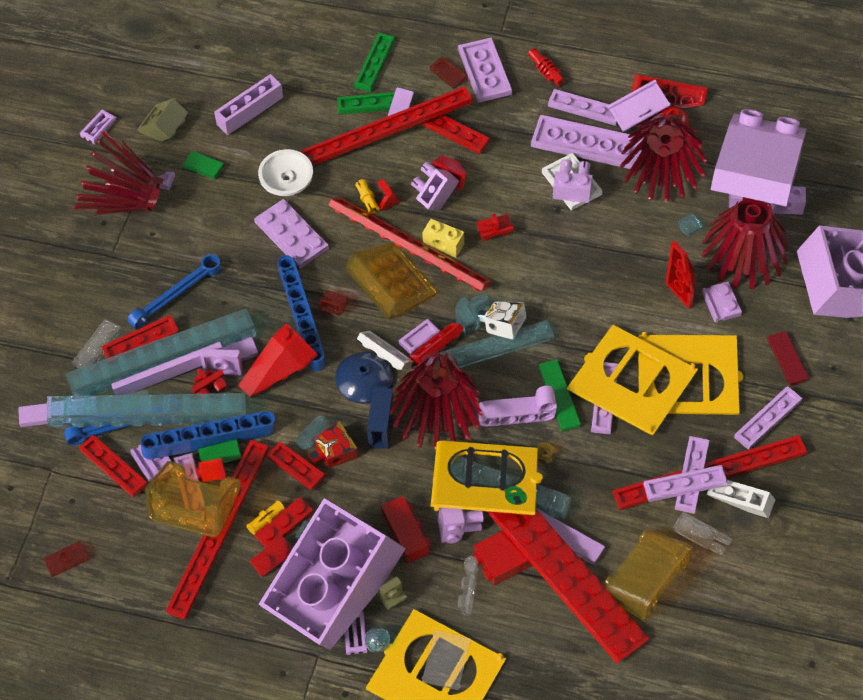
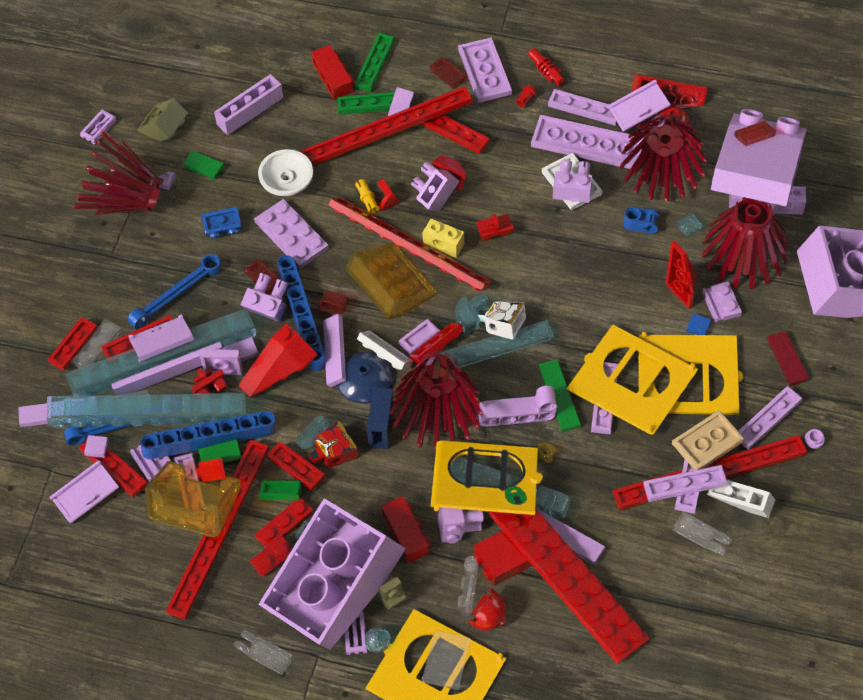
clear red plate [43,541,89,577] -> none
yellow pin [247,500,285,535] -> none
clear yellow windscreen [603,529,693,622] -> none
none -> red plate [48,317,98,371]
none -> lavender door [50,460,119,524]
none -> lavender tile [84,435,109,458]
none -> lavender door [128,314,194,362]
none -> blue bracket [201,207,242,238]
none -> clear hinge [234,630,294,675]
none -> lavender brick [241,273,288,322]
none -> clear red tile [244,259,282,295]
none -> green tile [259,481,302,500]
none -> red brick [311,45,354,100]
none -> lavender tile [323,314,346,387]
none -> red cylinder [468,588,507,631]
none -> red pin [515,85,536,108]
none -> blue piece [623,207,660,234]
none -> tan tile [672,410,744,470]
none -> blue tile [686,313,711,335]
none -> clear red tile [734,121,776,146]
none -> lavender plate [804,429,825,449]

